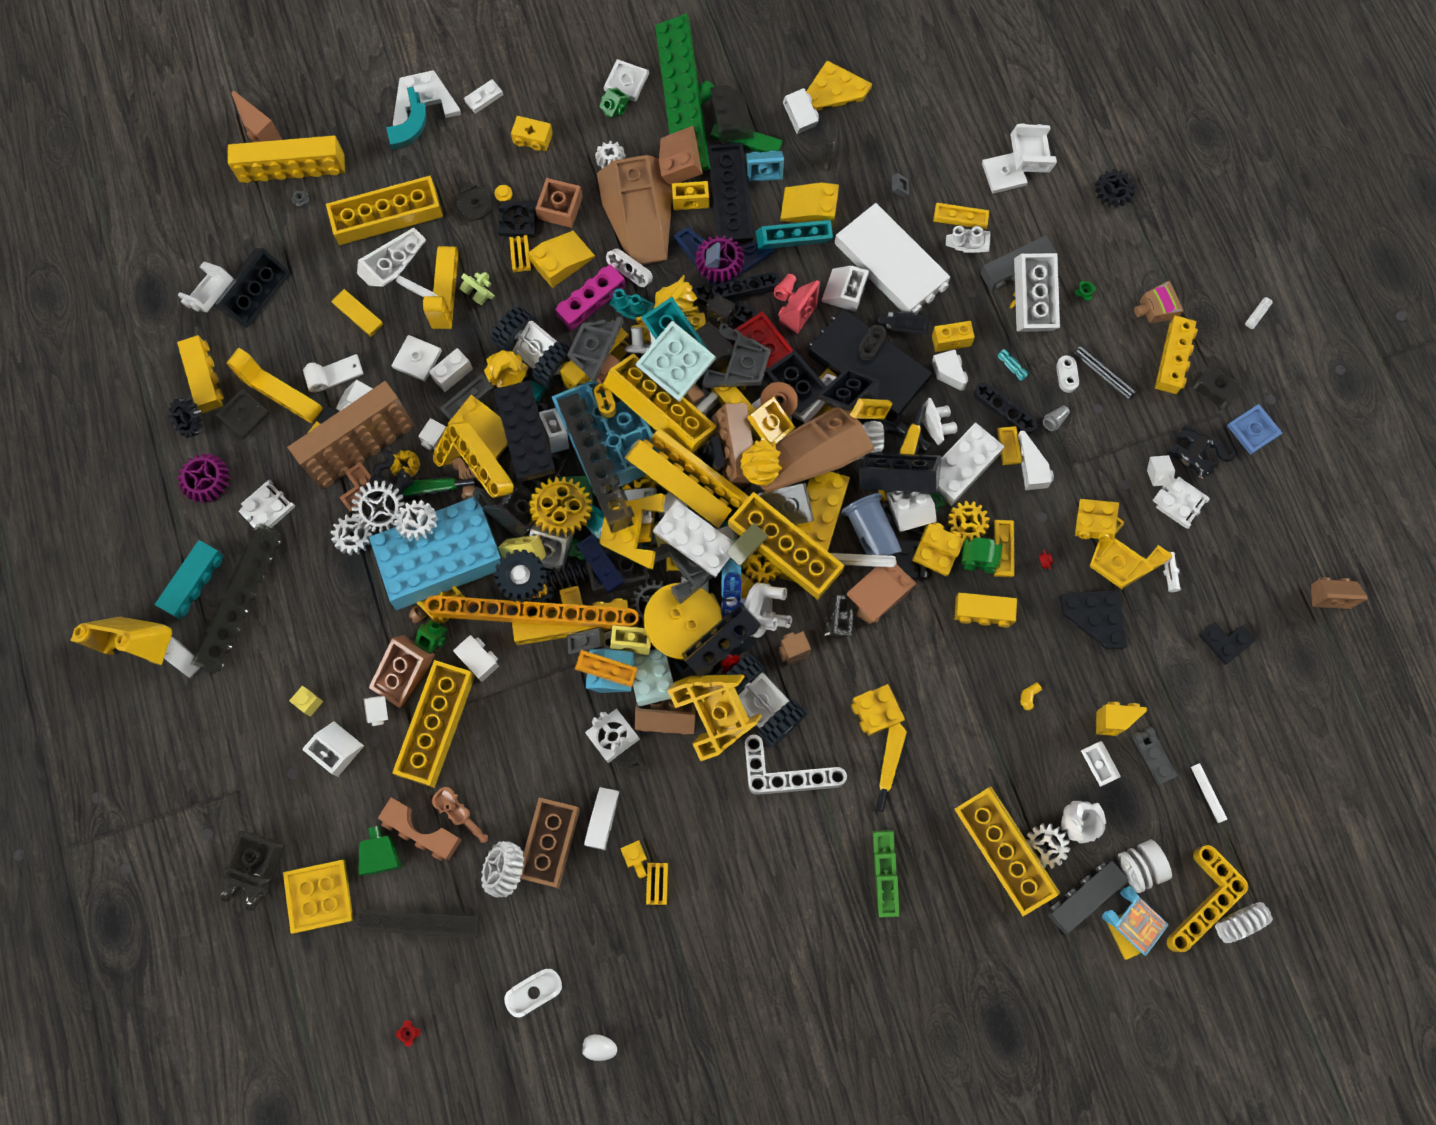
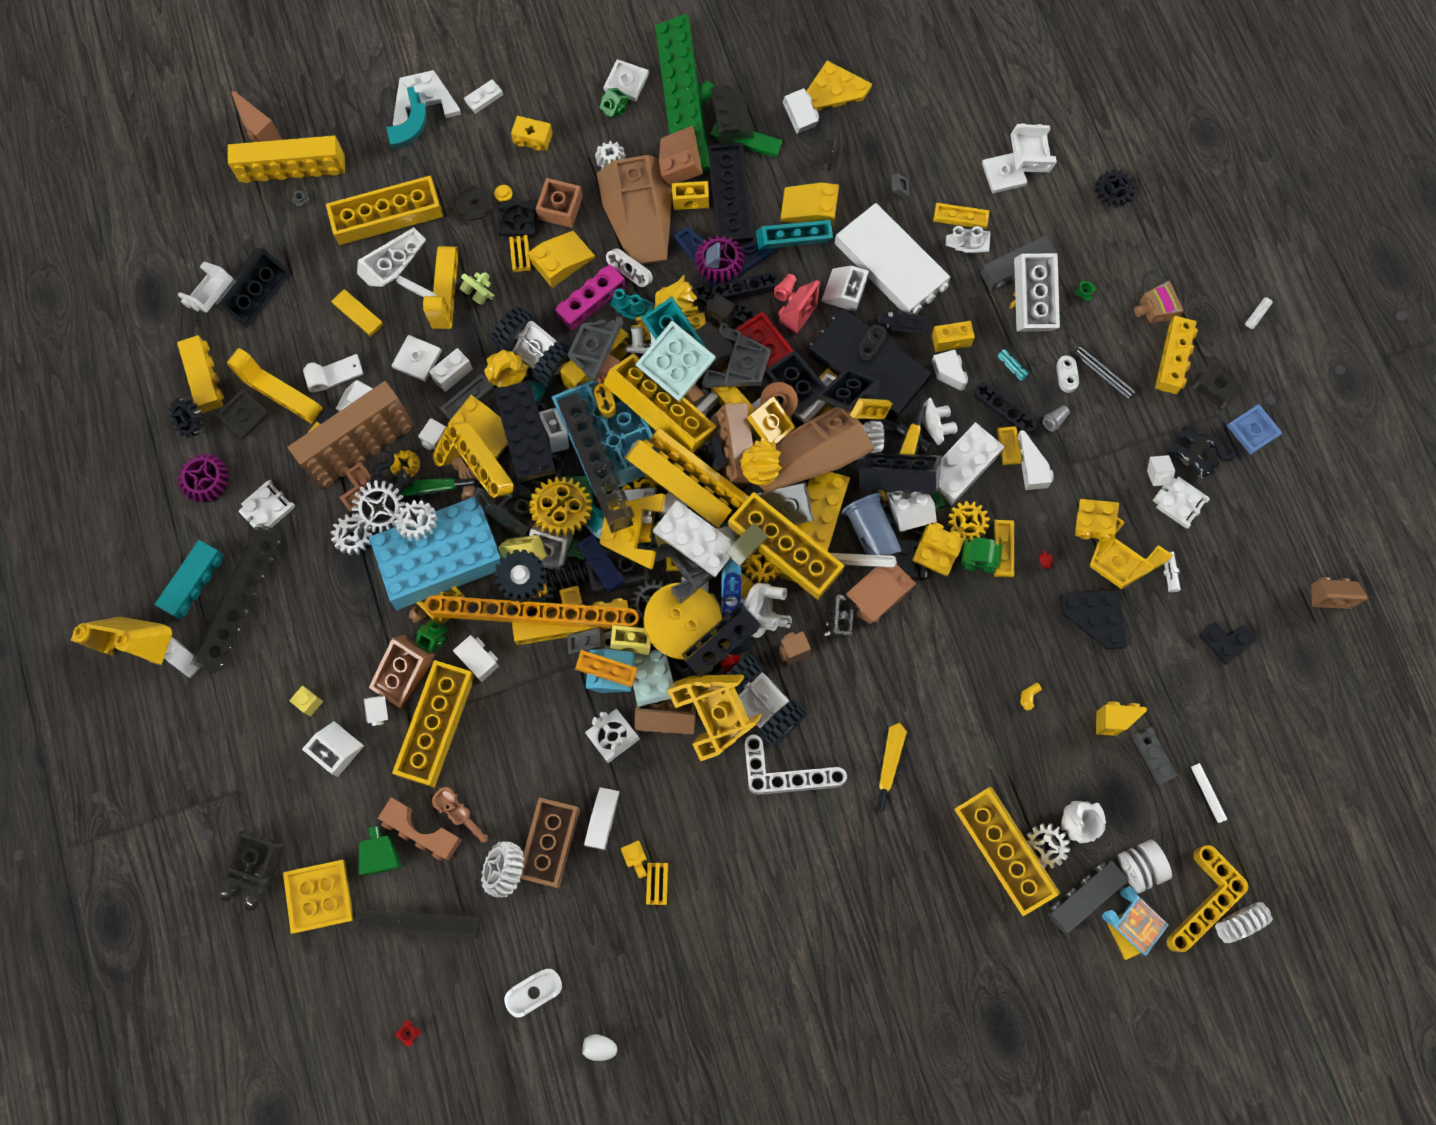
medium azure slope [746,151,784,182] -> none
yellow plate [851,684,905,736] -> none
bright green slope [873,830,899,917] -> none
yellow brick [954,593,1017,627] -> none
white slope [1081,741,1121,787] -> none

